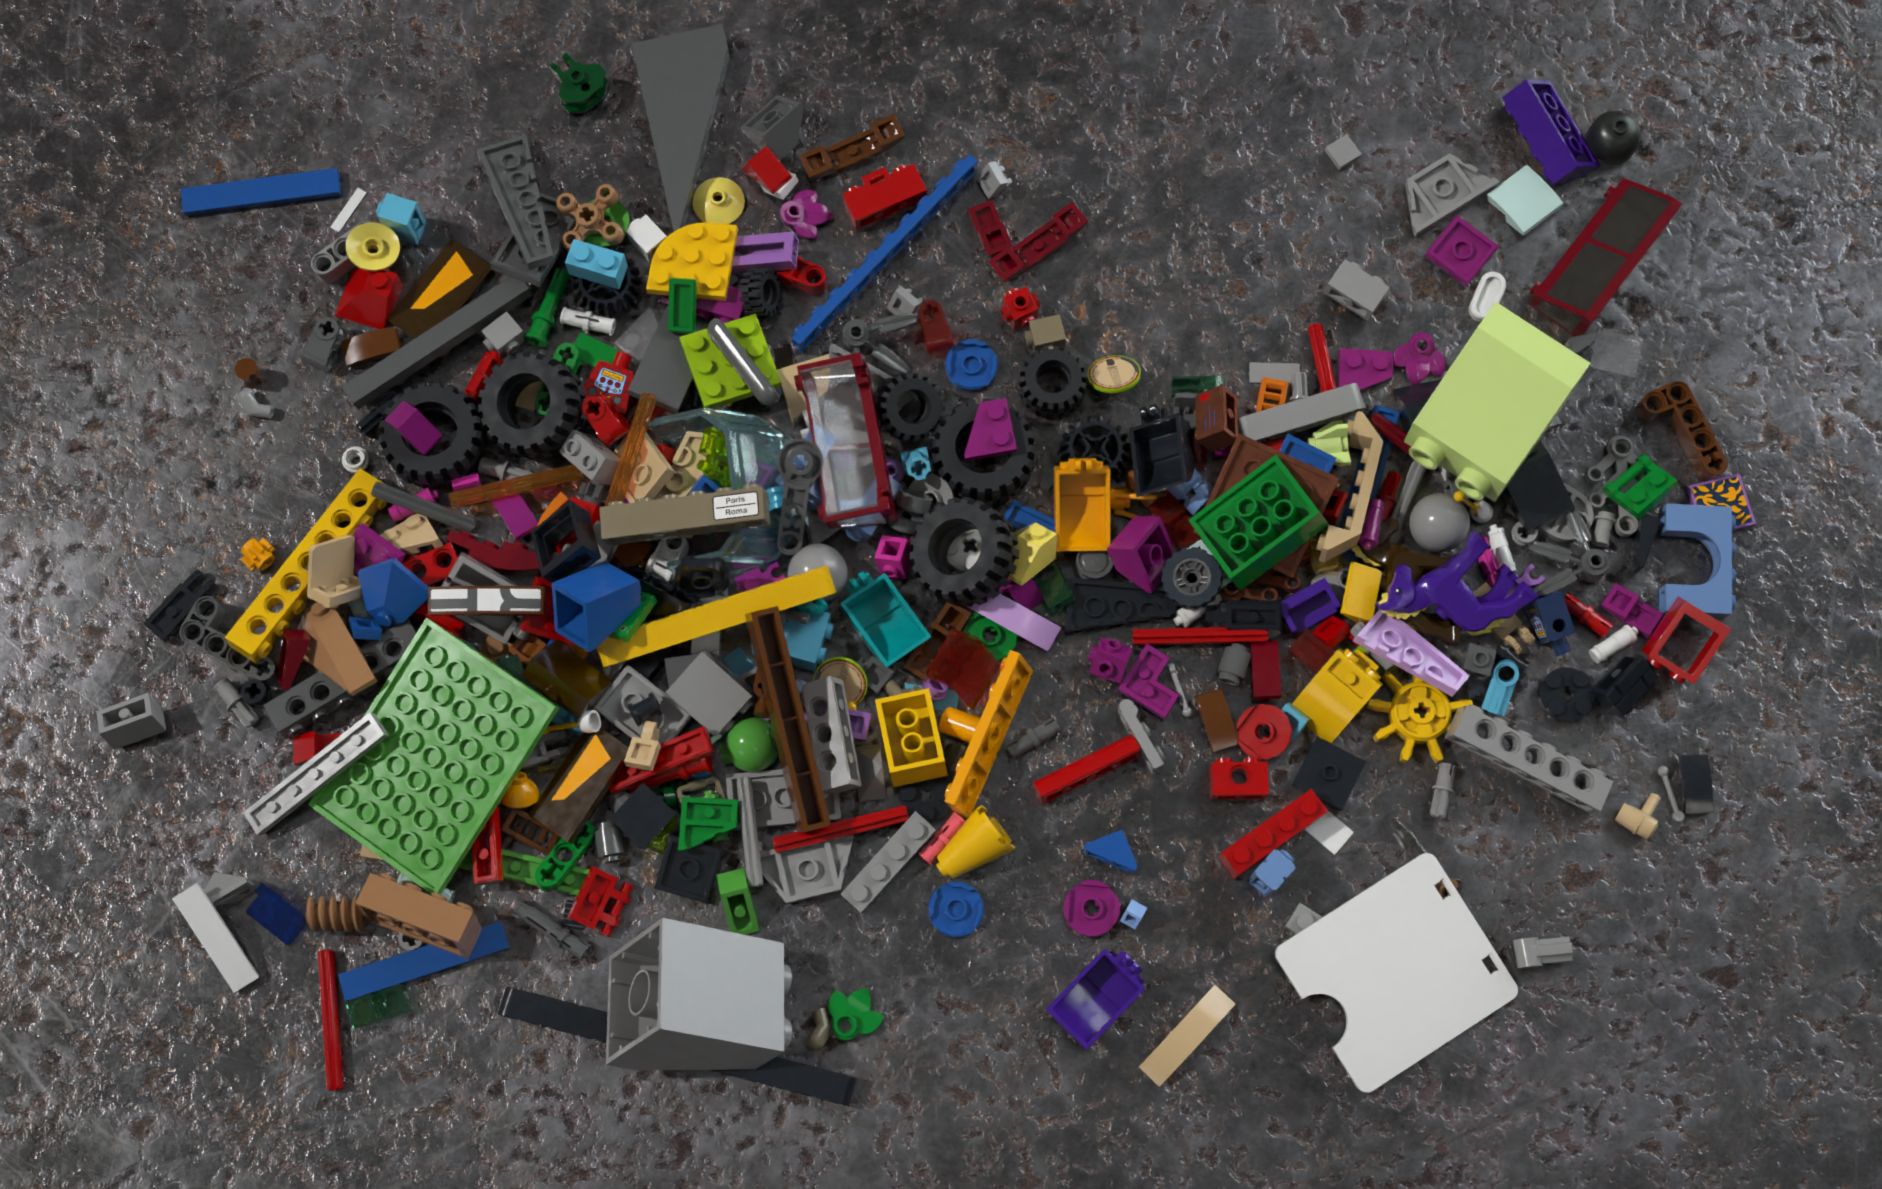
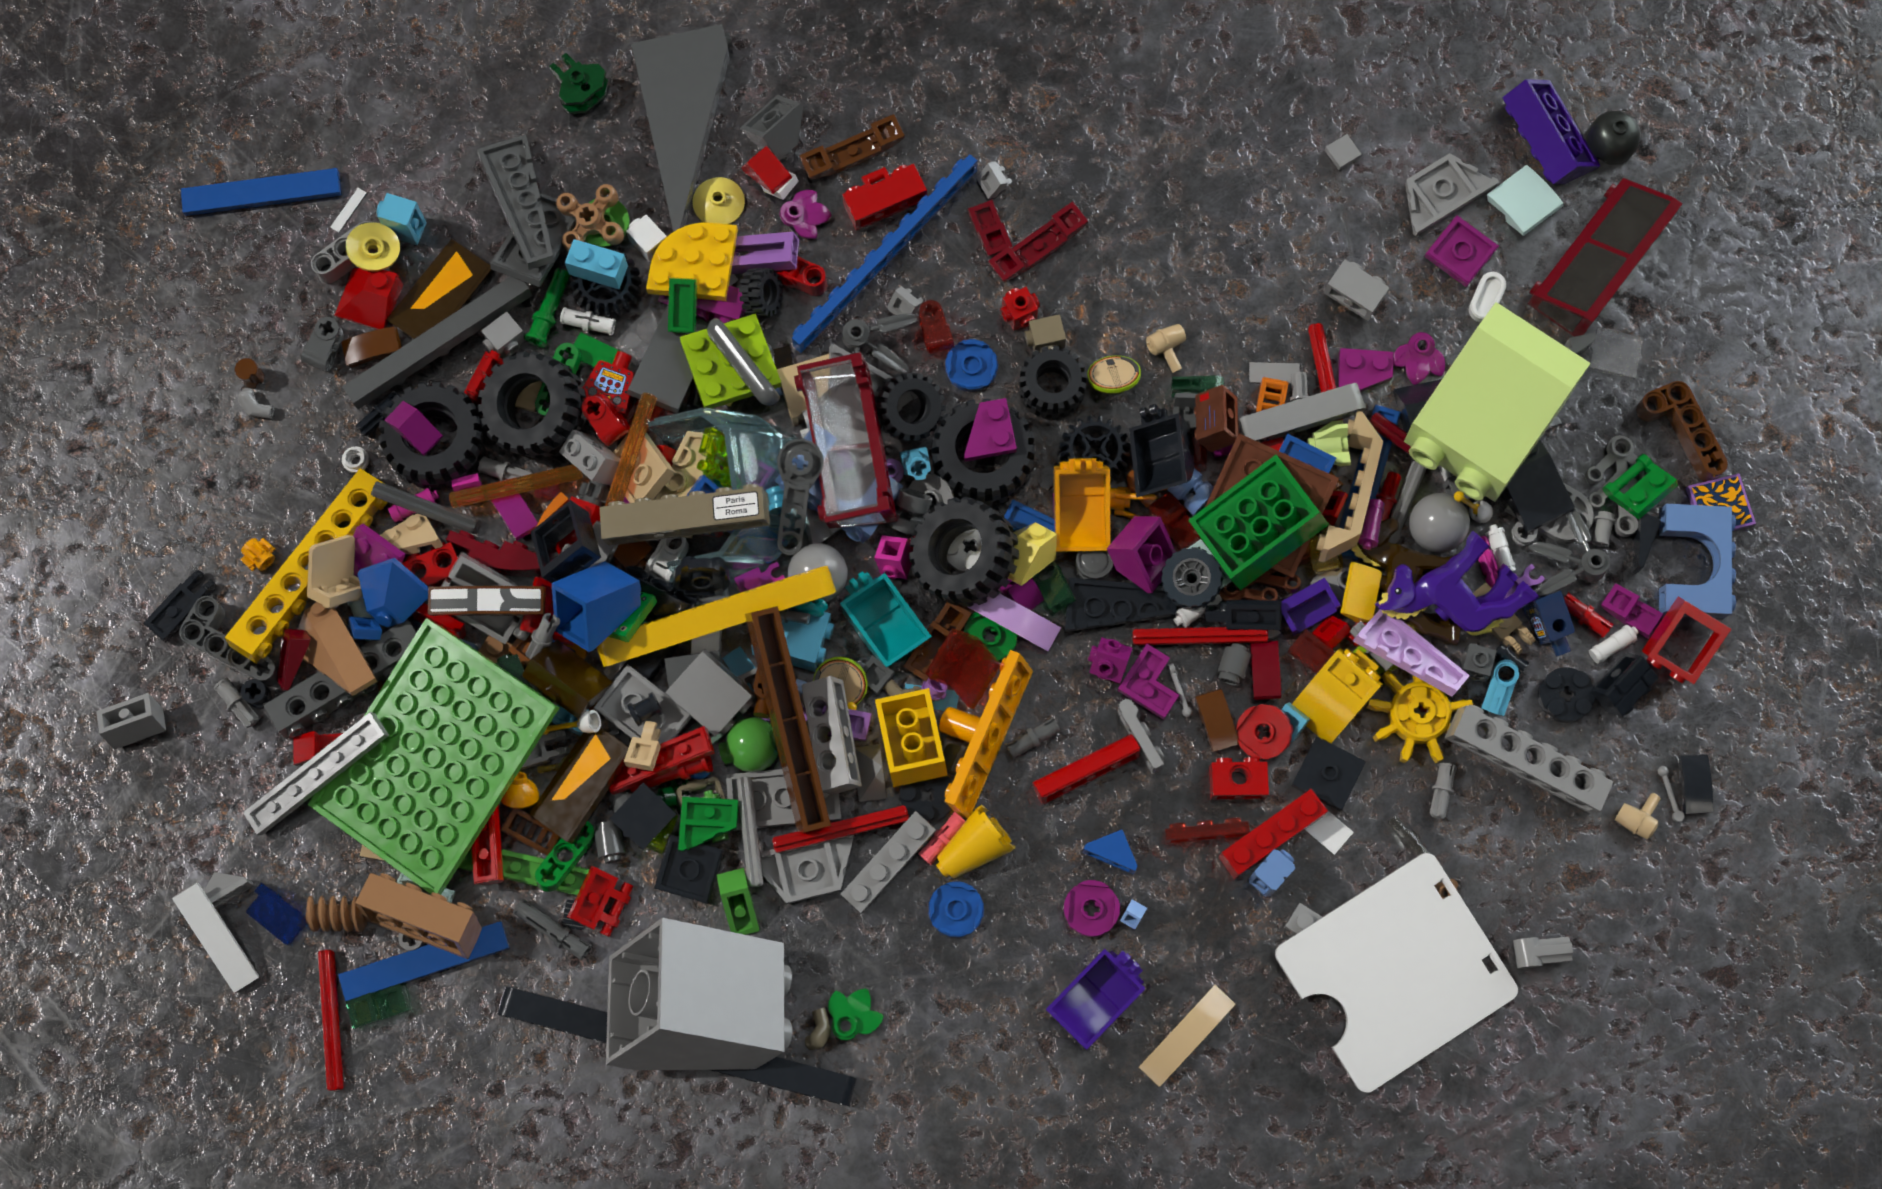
none -> light grey axle [525,613,560,660]
none -> tan piece [1146,324,1186,373]
none -> clear red plate [1163,818,1250,844]

